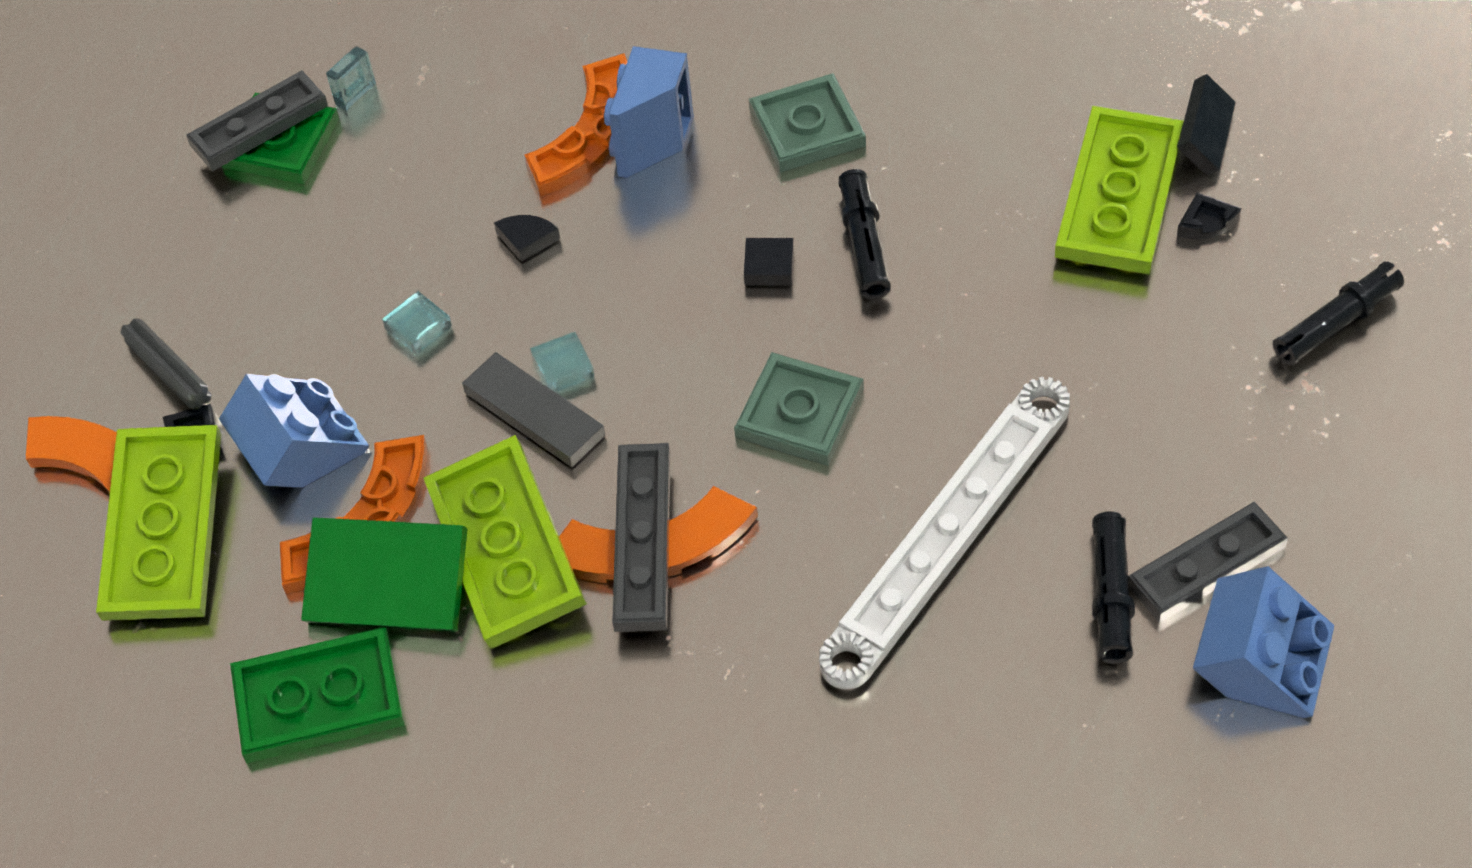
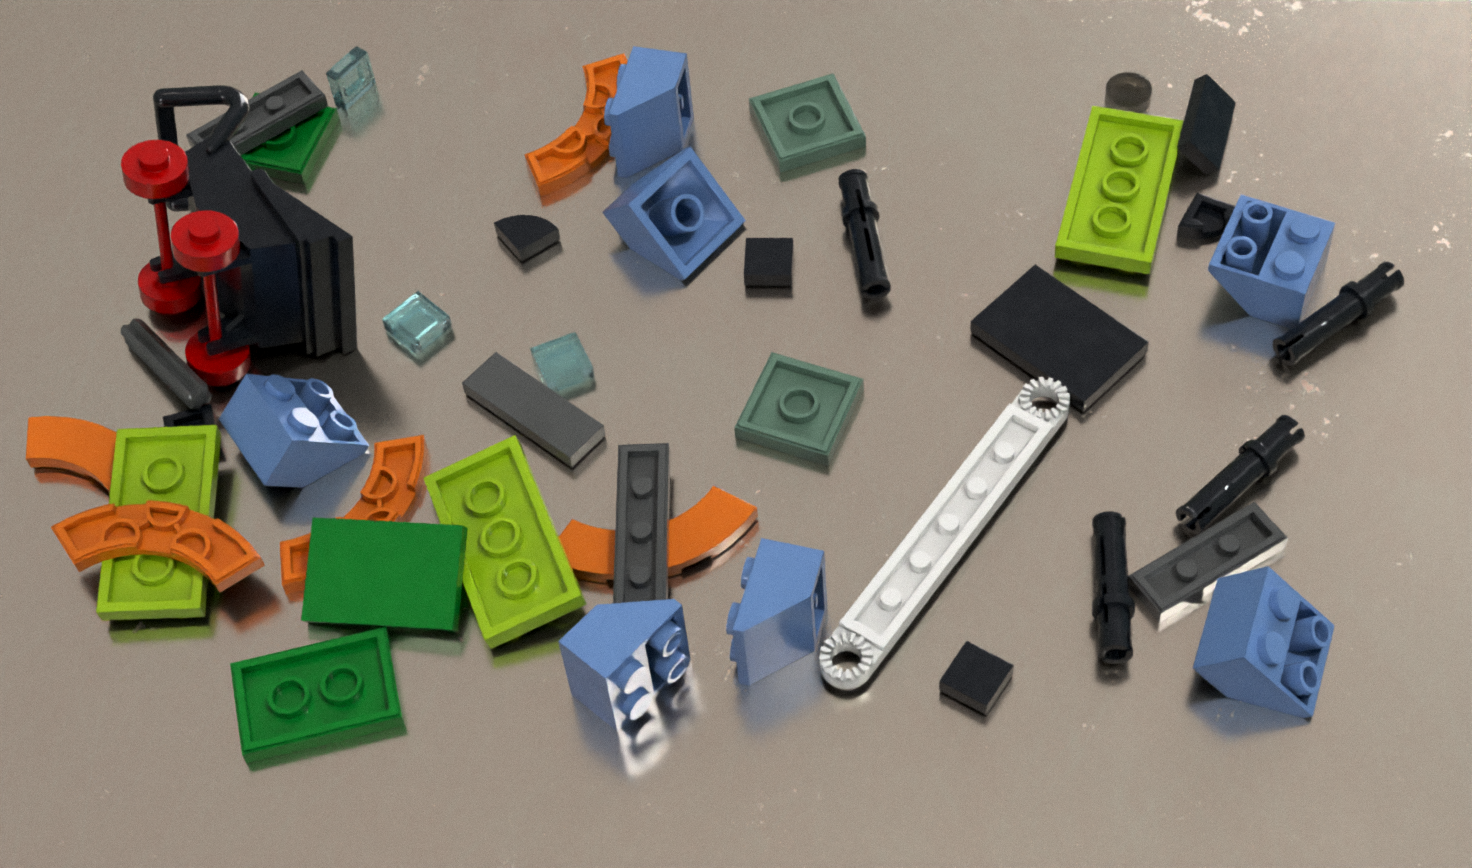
none -> orange tile [51,500,265,593]
none -> black piece [121,85,358,386]
none -> medium blue slope [558,599,691,732]
none -> medium blue slope [602,146,746,280]
none -> medium blue slope [726,538,828,686]
none -> black tile [939,641,1014,715]
none -> black tile [970,264,1149,412]
none -> clear smoke tile [1105,72,1152,114]
none -> black pin [1175,415,1305,535]
none -> medium blue slope [1208,194,1335,329]

